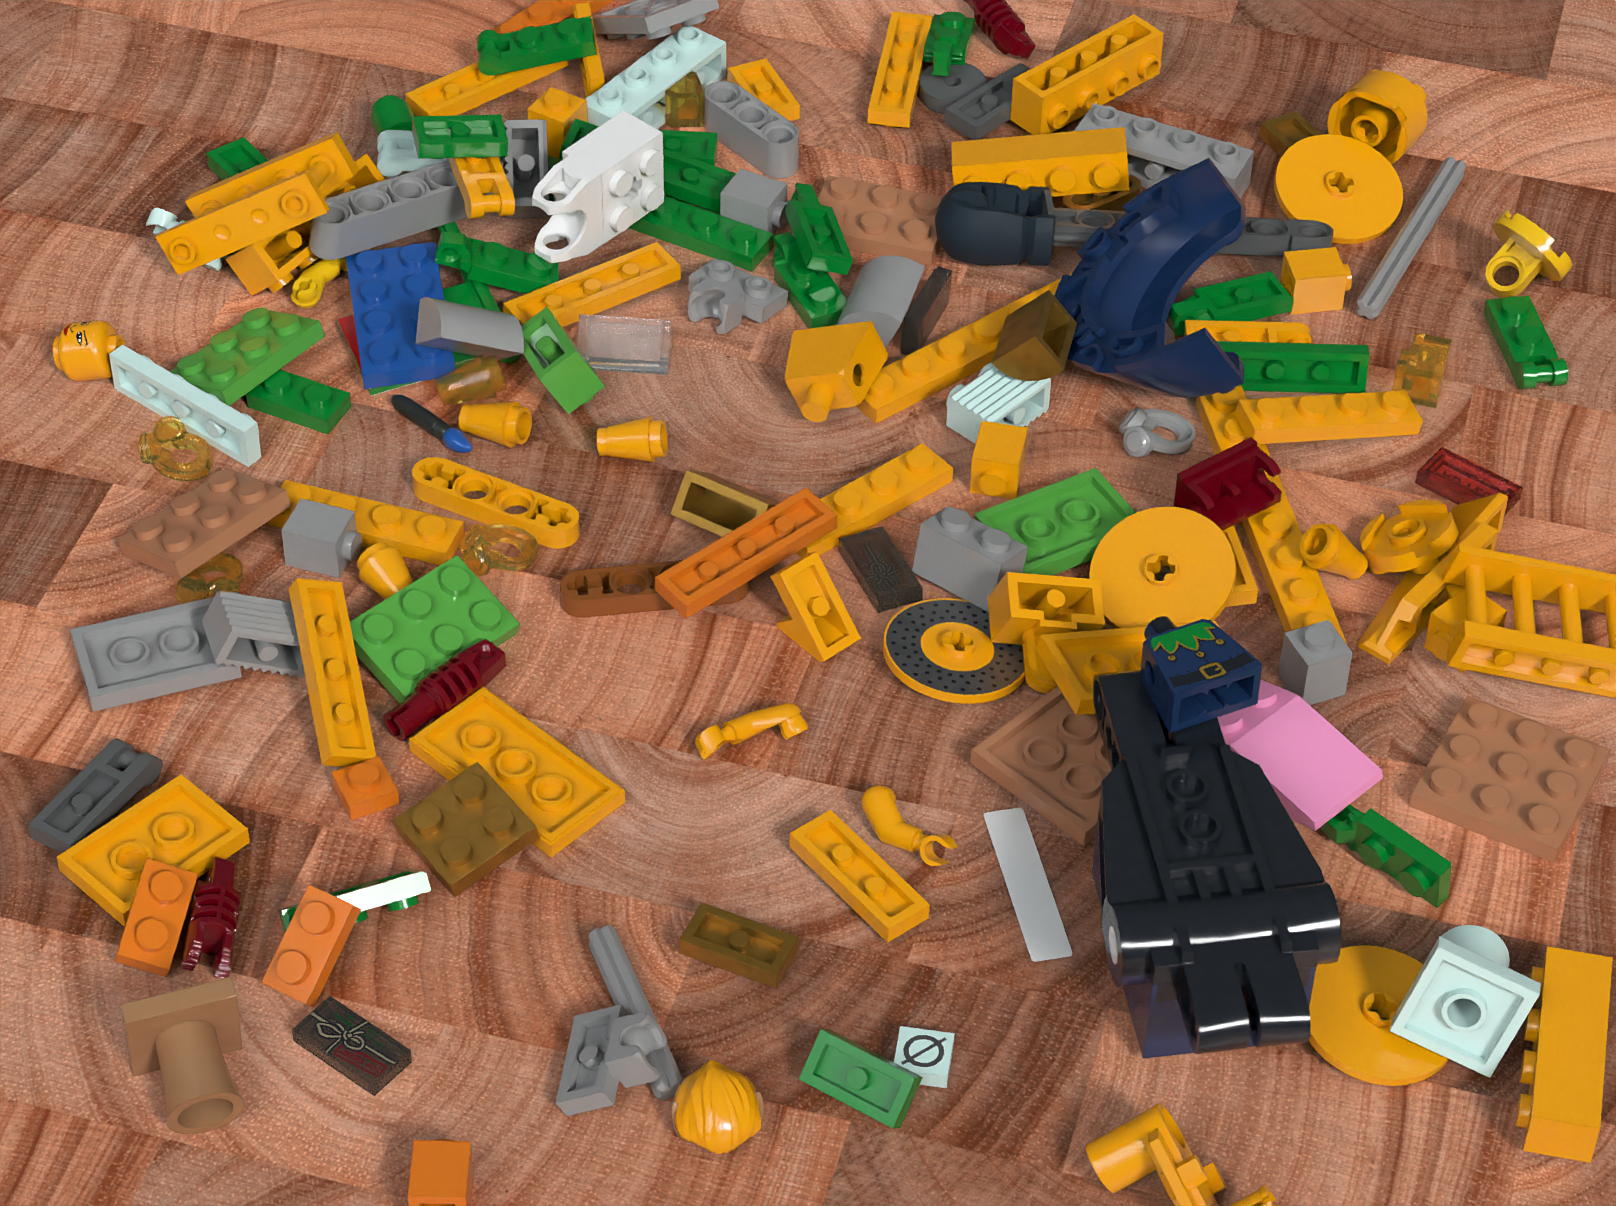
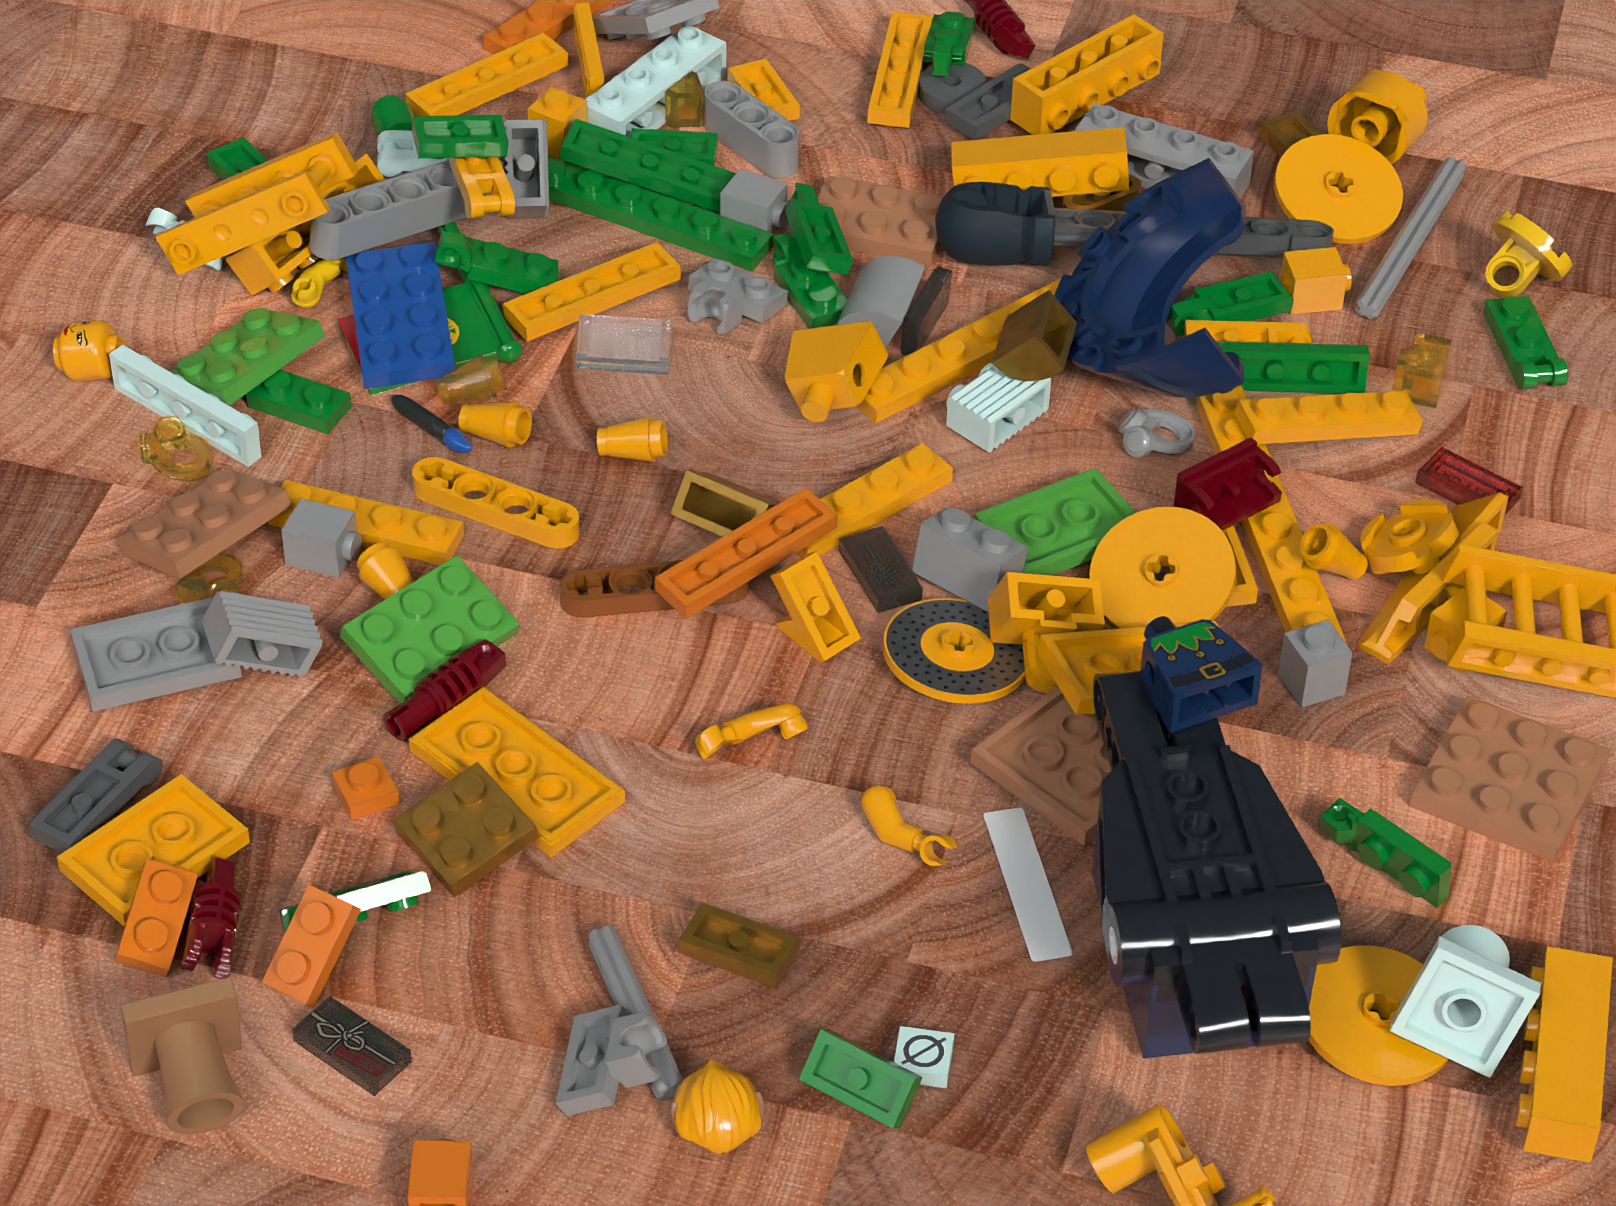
light orange plate [288,578,377,767] -> none
light grey brick [415,297,524,360] -> none
clear yellow piece [459,523,539,577] -> none
green plate [476,16,597,76] -> none
bright green slope [521,307,605,414] -> none
white brick [532,110,664,263] -> none
light orange plate [789,809,930,943] -> none
light orange brick [970,421,1028,499] -> none
bright pink slope [1217,679,1383,831] -> none

